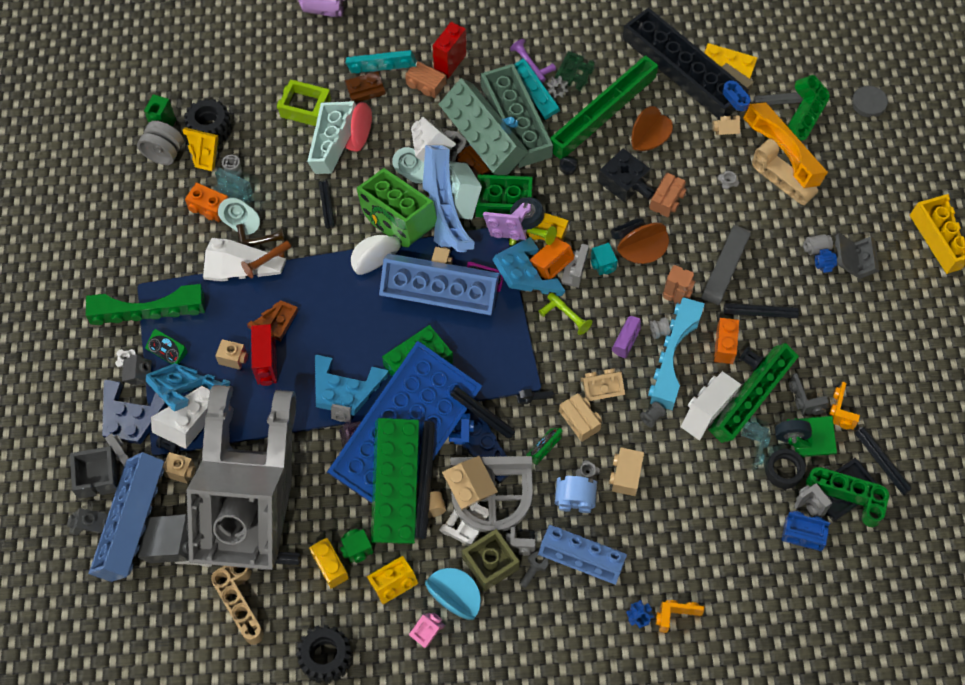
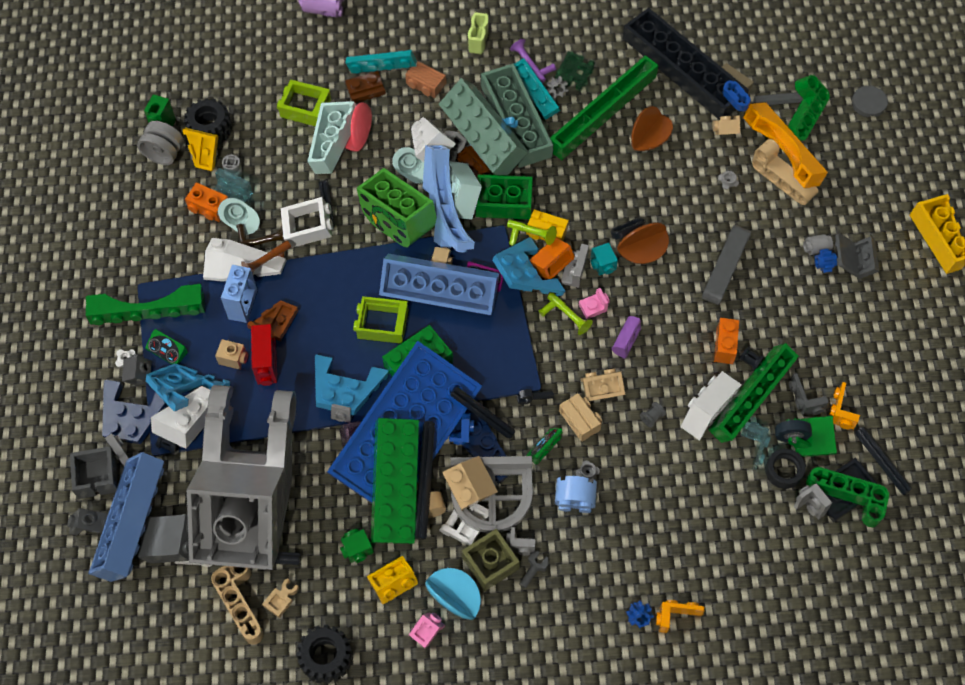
tan brick [162,452,196,484] -> none
yellow brick [309,538,349,589] -> none
white piece [351,235,401,275] -> none
red brick [432,22,466,79] -> none
lavender plate [483,197,544,240] -> none
medium blue brick [538,525,627,585] -> none
black tile [559,156,577,175] -> none
black brick [598,148,656,203] -> none
tan brick [609,447,644,496] -> none
medium azure arch [648,297,705,410] -> none
nougat brick [649,173,687,217] -> none
light grey wheel [650,317,671,339] -> none
nougat brick [663,265,696,304] -> none
yellow wing [704,43,758,79] -> none
black axle [723,303,799,318] -> none
blue hinge [781,511,830,552] -> none
none -> light blue window [221,265,257,323]
none -> tan plate [262,578,299,619]
none -> white window [281,197,333,248]
none -> lime window [353,296,409,344]
none -> yellowish green brick [468,12,488,54]
none -> bright pink bracket [578,288,609,320]

